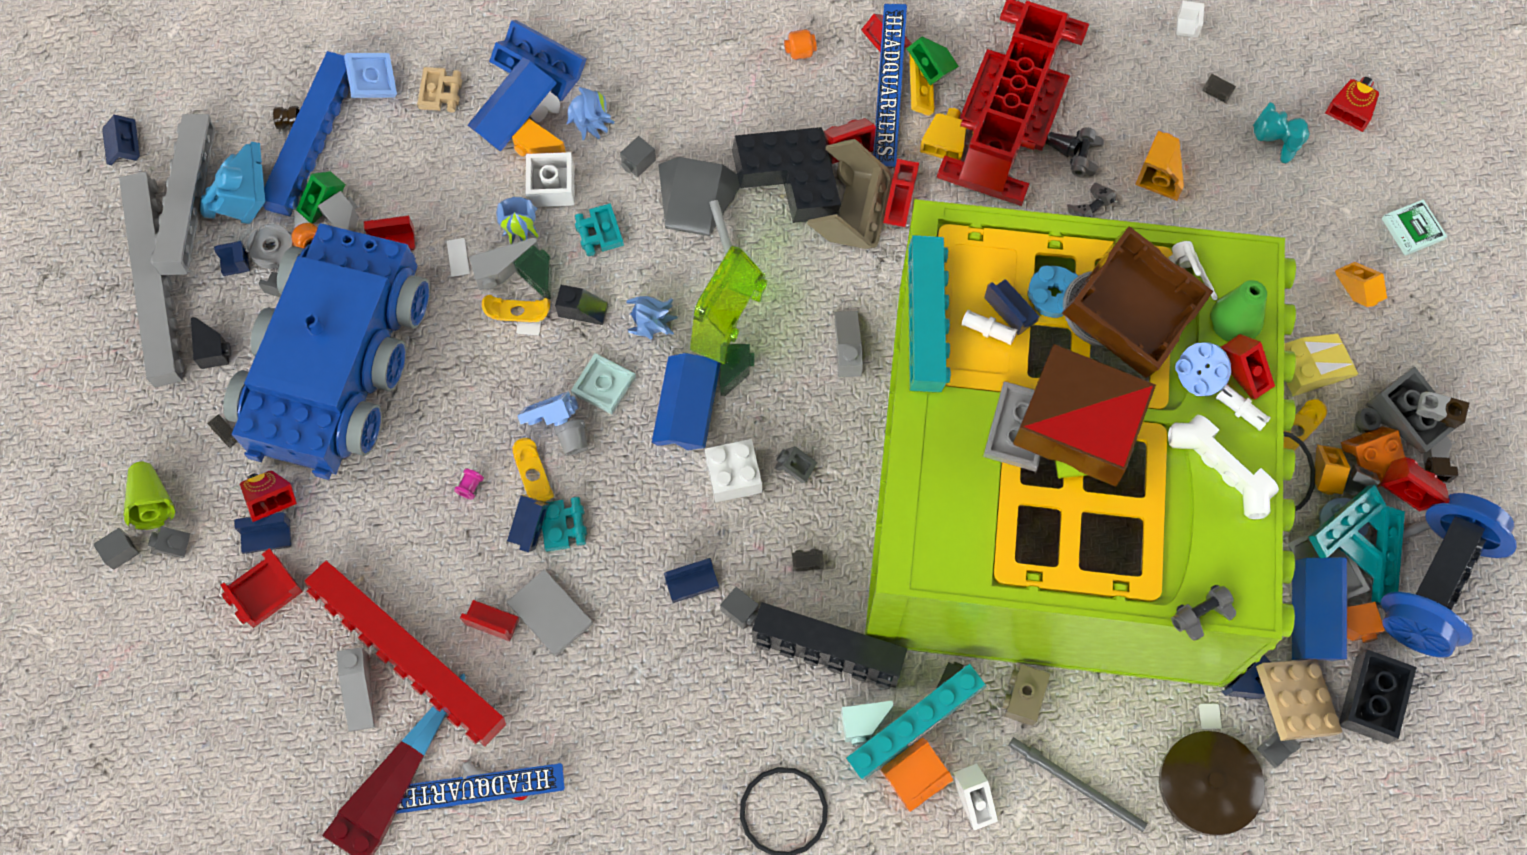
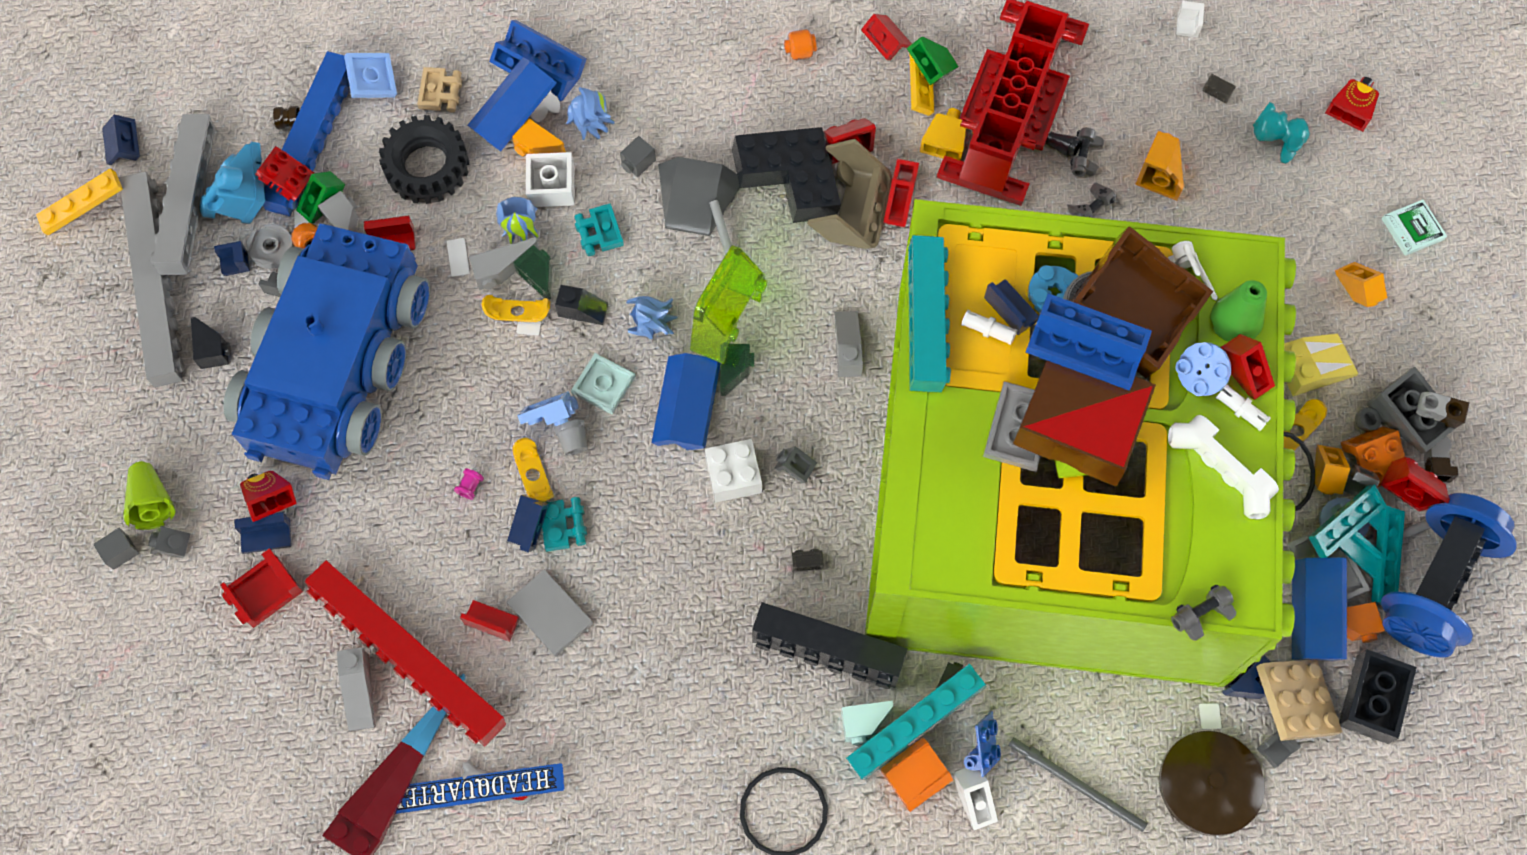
clear smoke piece [207,414,238,449] -> none
dark blue panel [664,558,719,603] -> none
dark grey brick [720,587,759,629] -> none
sticker [873,4,907,167] -> none
dark tan brick [1002,664,1050,726] -> none
none -> yellow plate [36,168,123,236]
none -> red hinge [255,146,315,201]
none -> black tyre [379,115,469,204]
none -> blue hinge [964,711,1001,777]
none -> blue slope [1026,293,1152,390]

